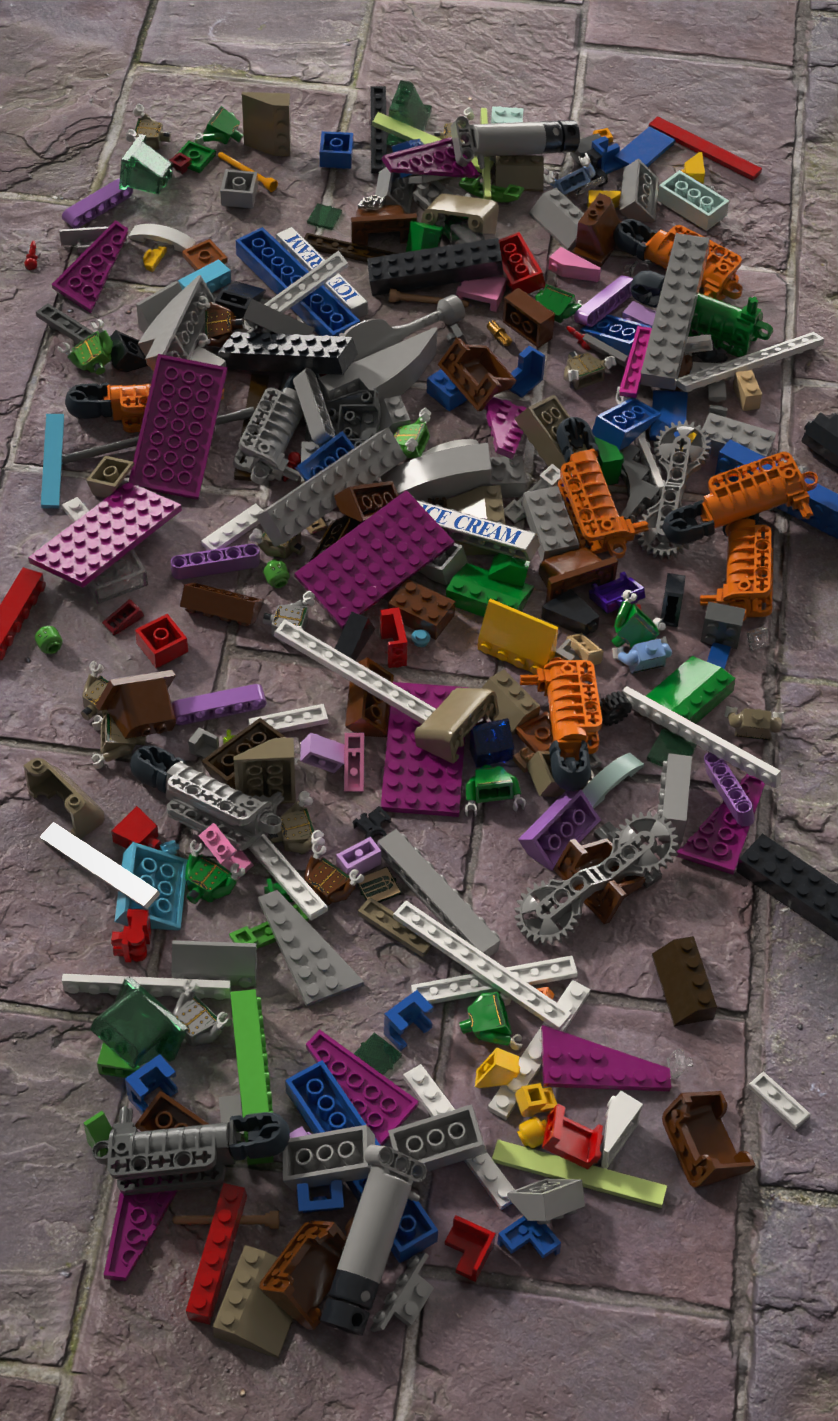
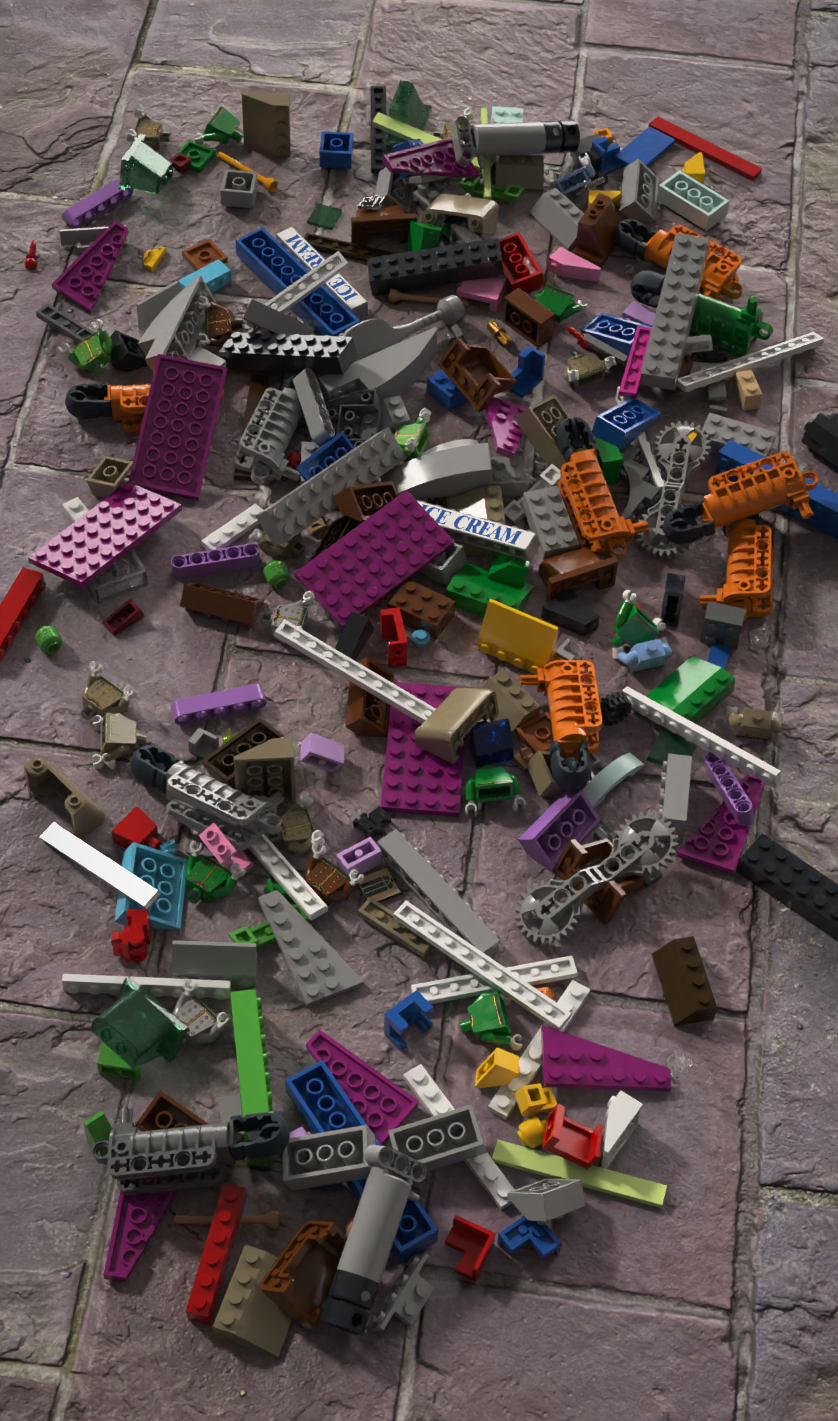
medium azure tile [41,414,65,509] -> none
dark grey piece [62,407,255,465] -> none
reddish brown windscreen [95,670,176,739] -> none
blue panel [125,1054,178,1115] -> none
white slope [129,224,196,252] -> none
red brick [135,613,188,668] -> none
black slope [215,281,266,319] -> none
white plate [249,704,328,733] -> none
blue panel [297,1180,344,1214] -> none
bright pink slope [344,733,364,792] -> none
clear green piece [354,1032,402,1075] -> none
tan slope [566,633,604,665] -> none
medium lavender beam [574,275,633,327] -> none
dark purple piece [589,571,645,613] -> none
blue tile [650,390,688,441] -> none
reddish brown windscreen [662,1091,756,1187] -> none
white tile [748,1071,811,1130] -> none

